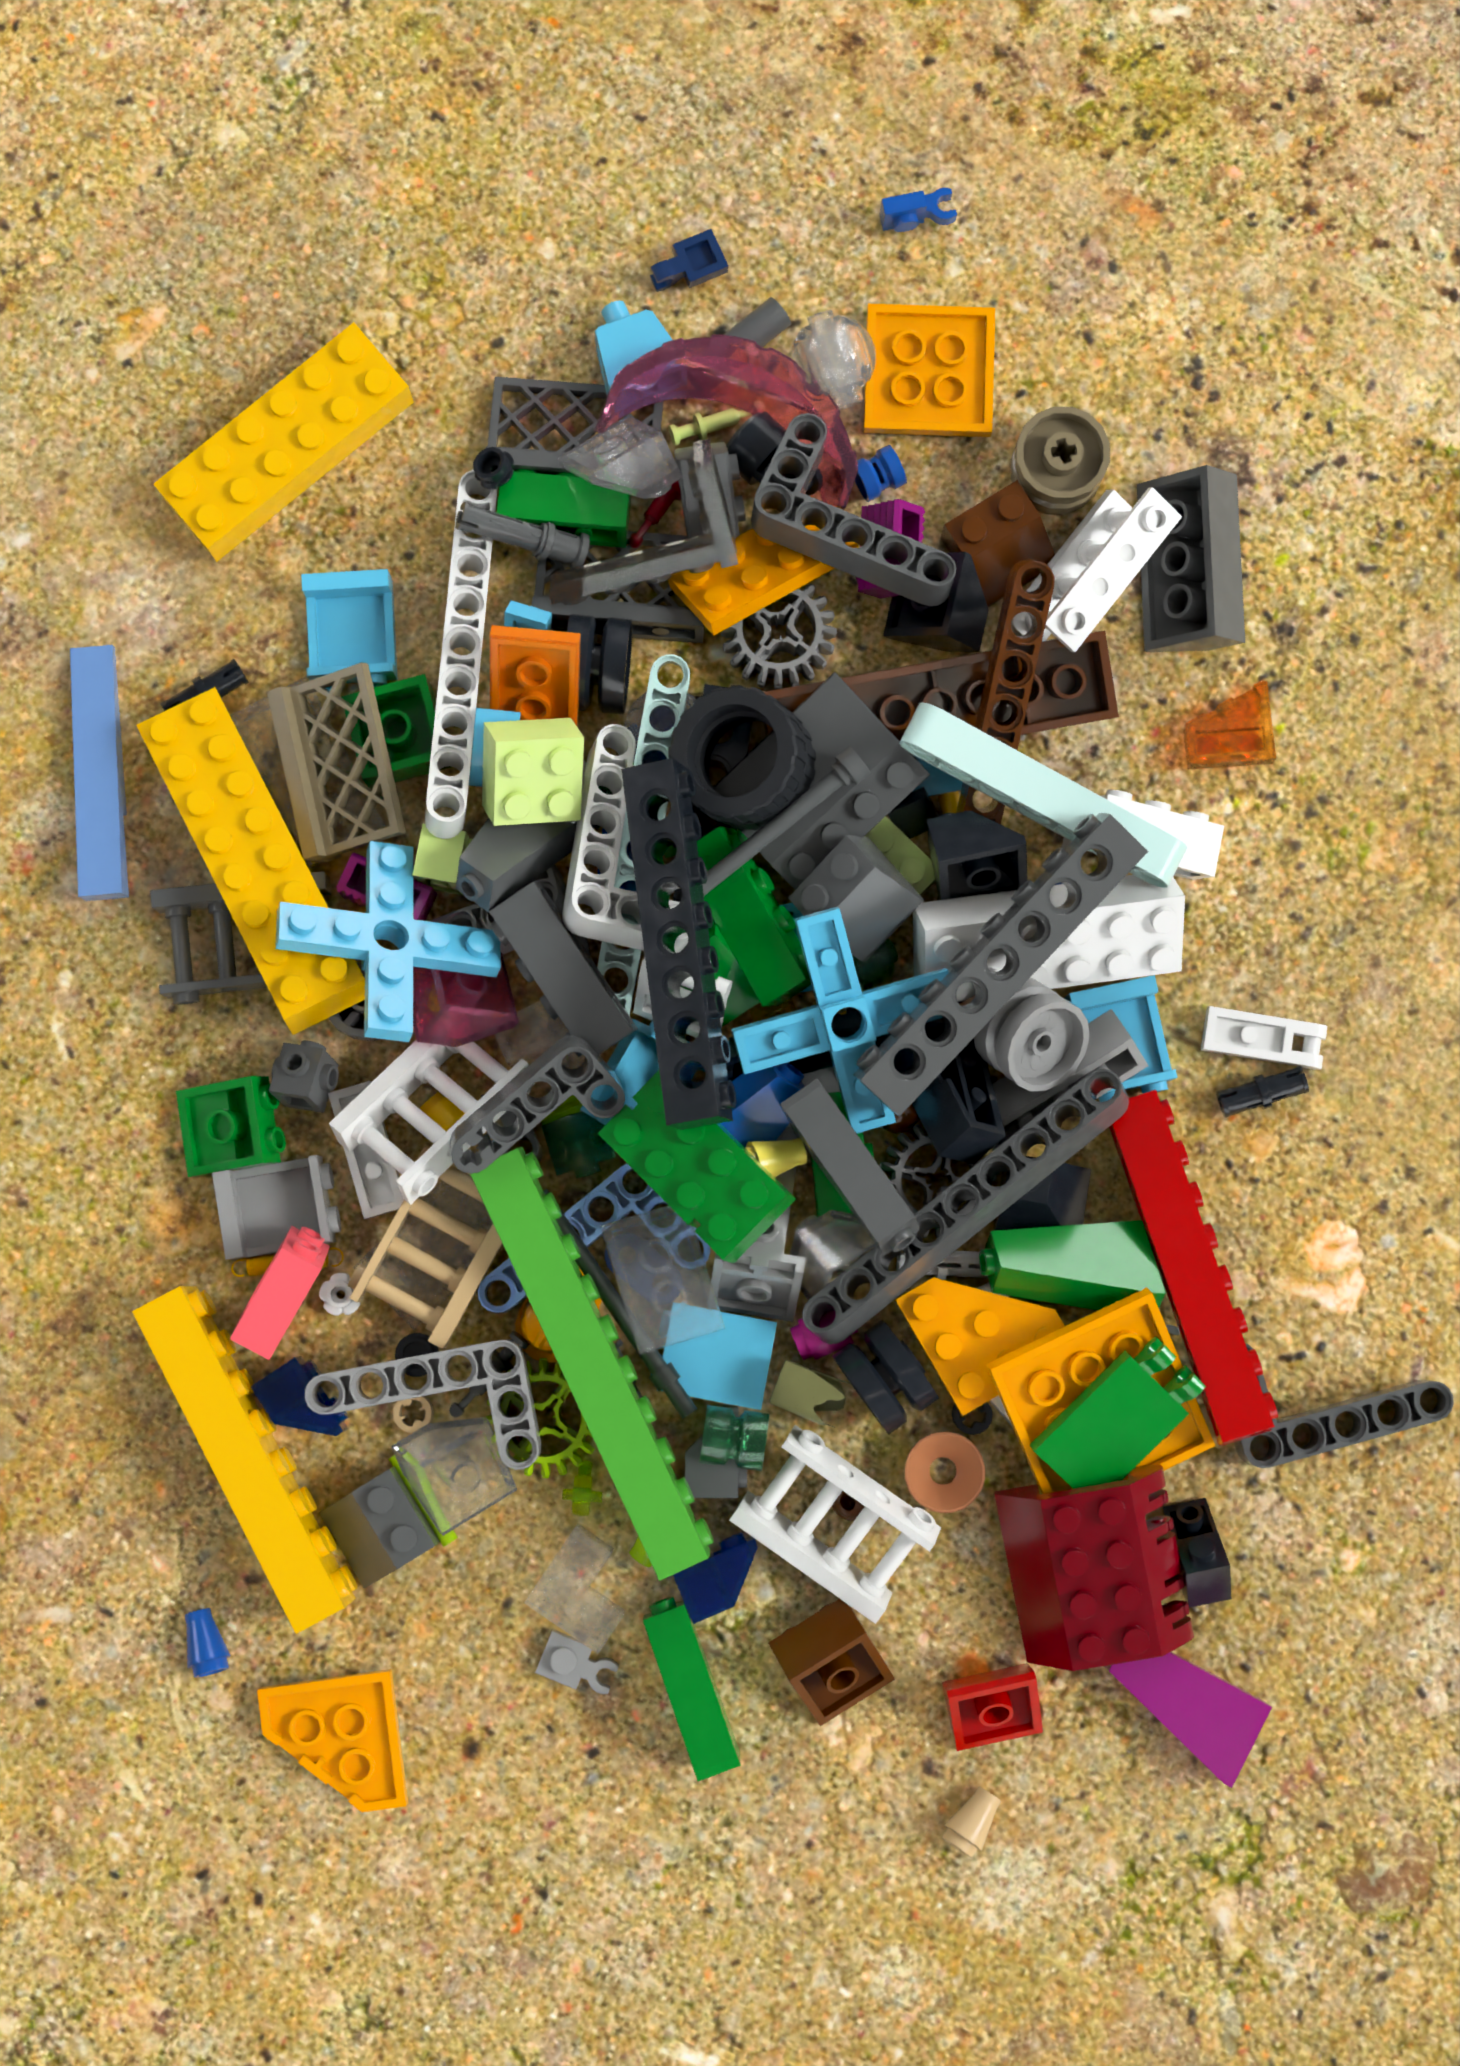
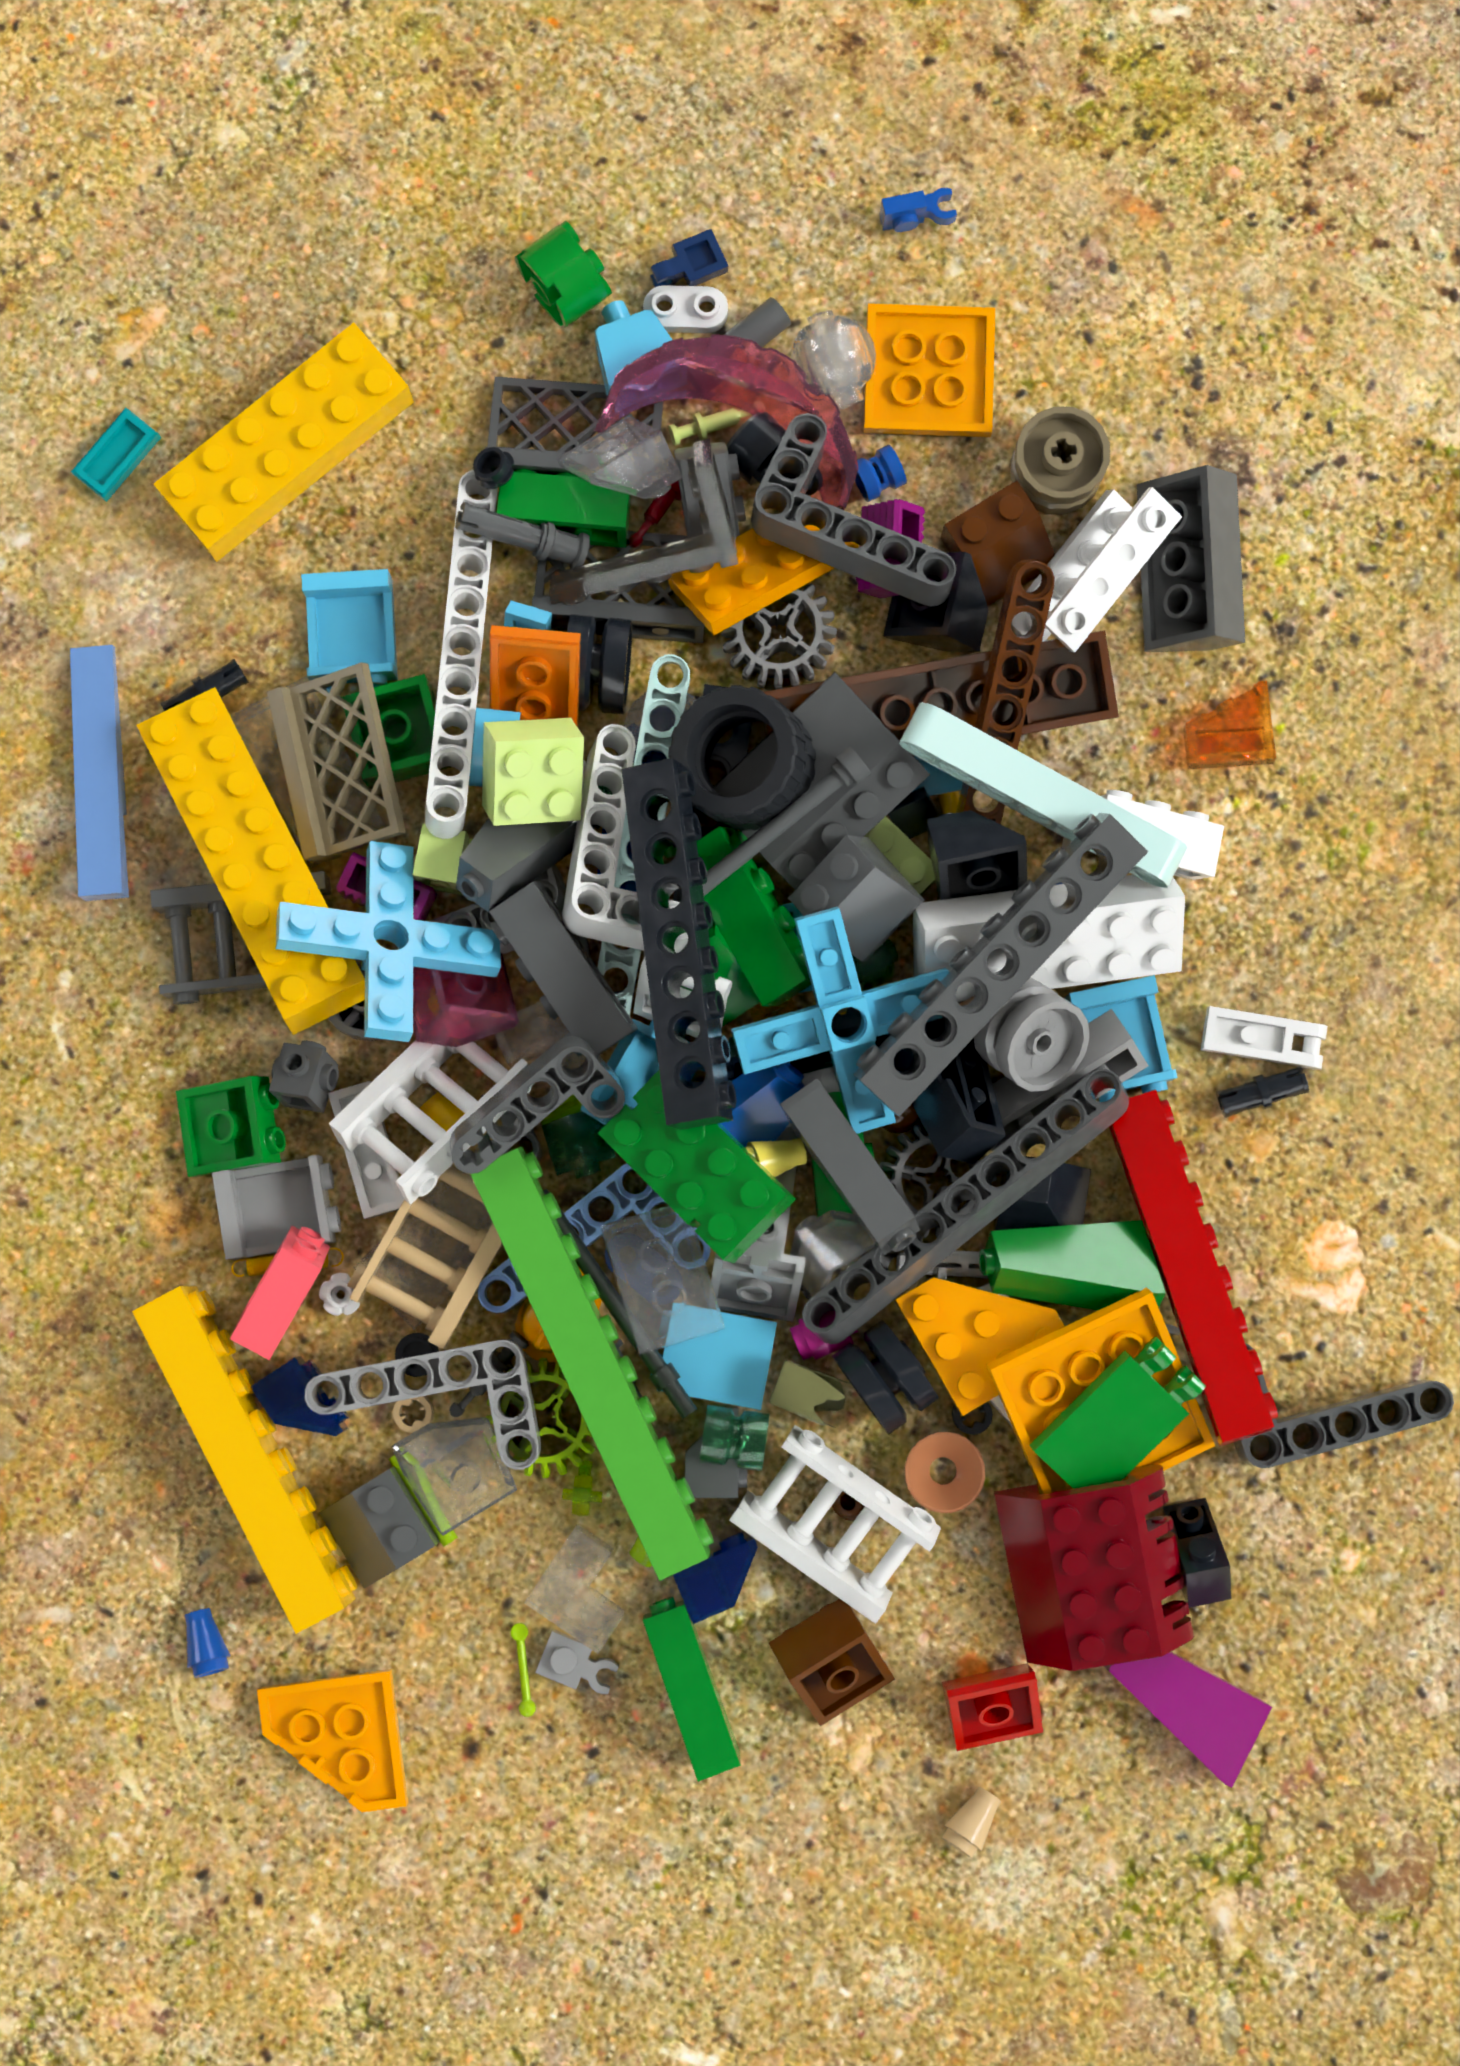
none -> teal tile [71,408,161,502]
none -> lime hinge [511,1623,536,1717]
none -> green brick [515,220,612,328]
none -> white plate [643,285,728,333]

